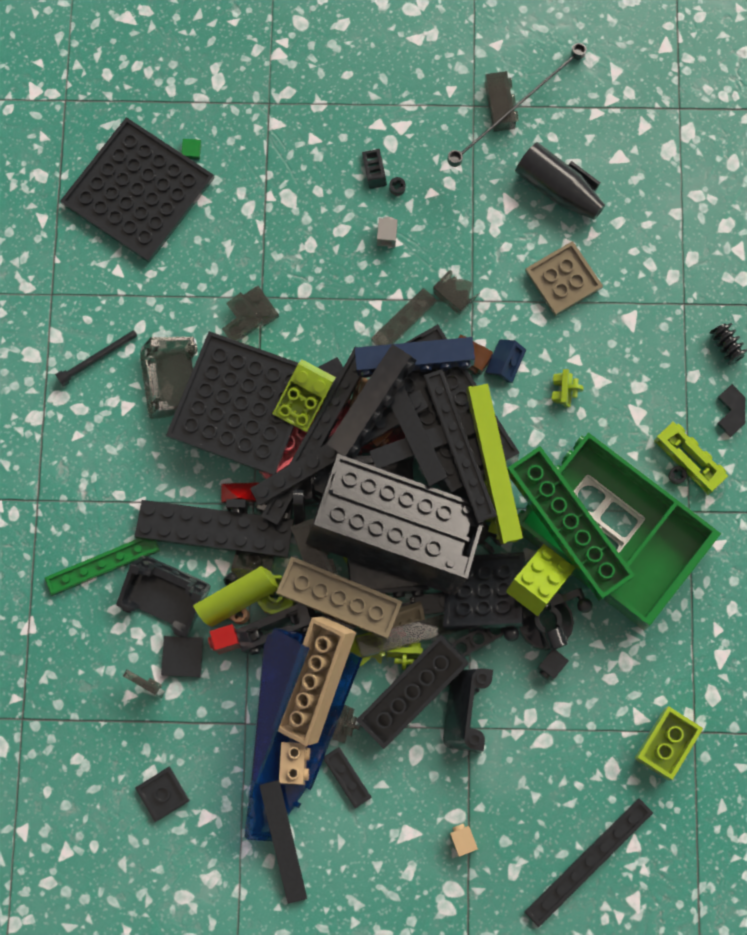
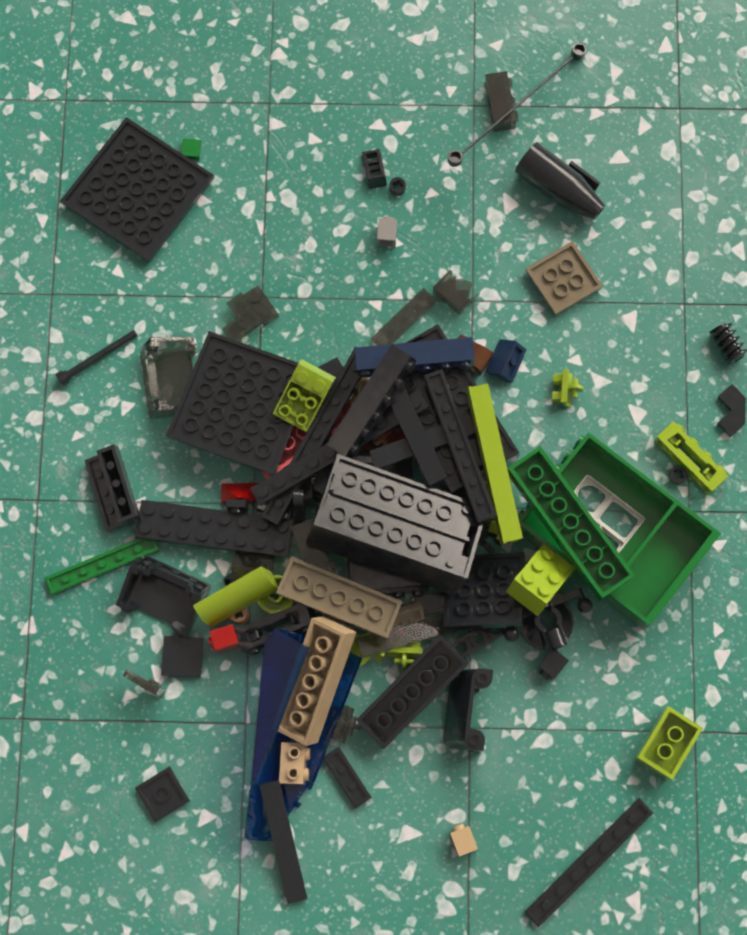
none -> black brick [84,444,141,532]

